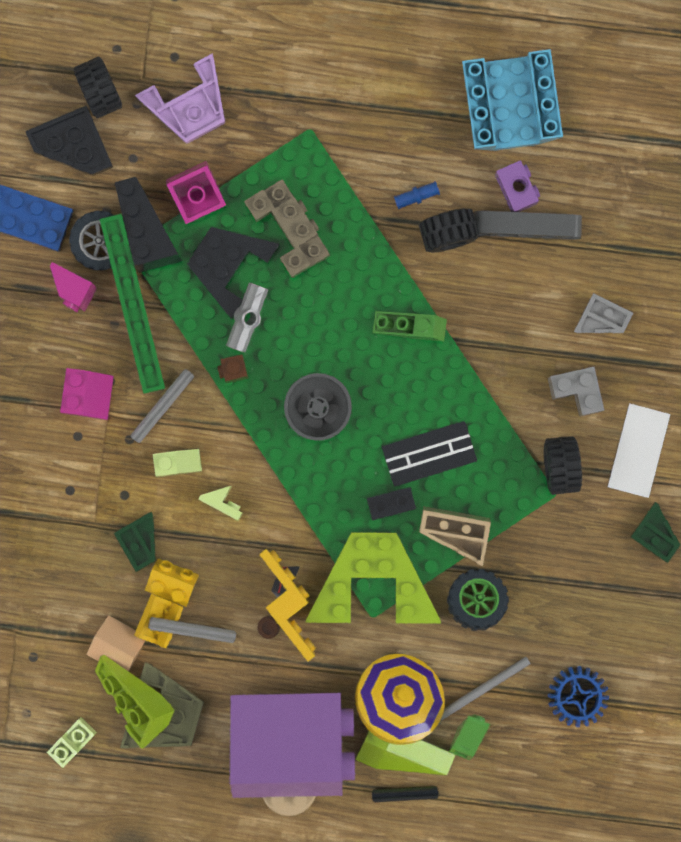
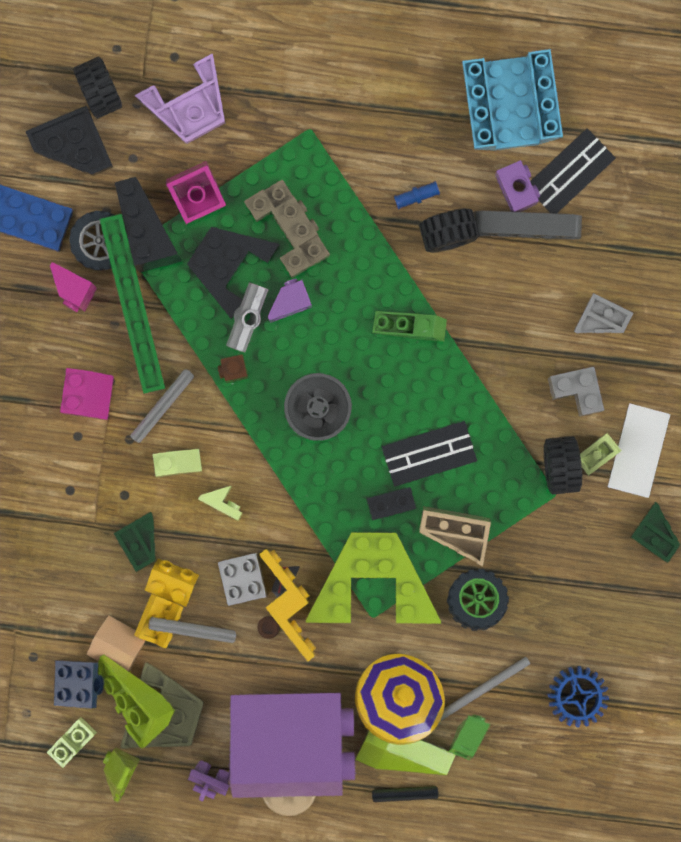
none -> dark blue plate [54,660,104,709]
none -> lime wedge [103,748,140,803]
none -> medium lavender hips [188,760,230,802]
none -> light grey hinge [218,553,267,606]
none -> medium lavender slope [268,279,312,323]
none -> black sticker [530,128,616,214]
none -> yellowish green slope [580,433,622,476]

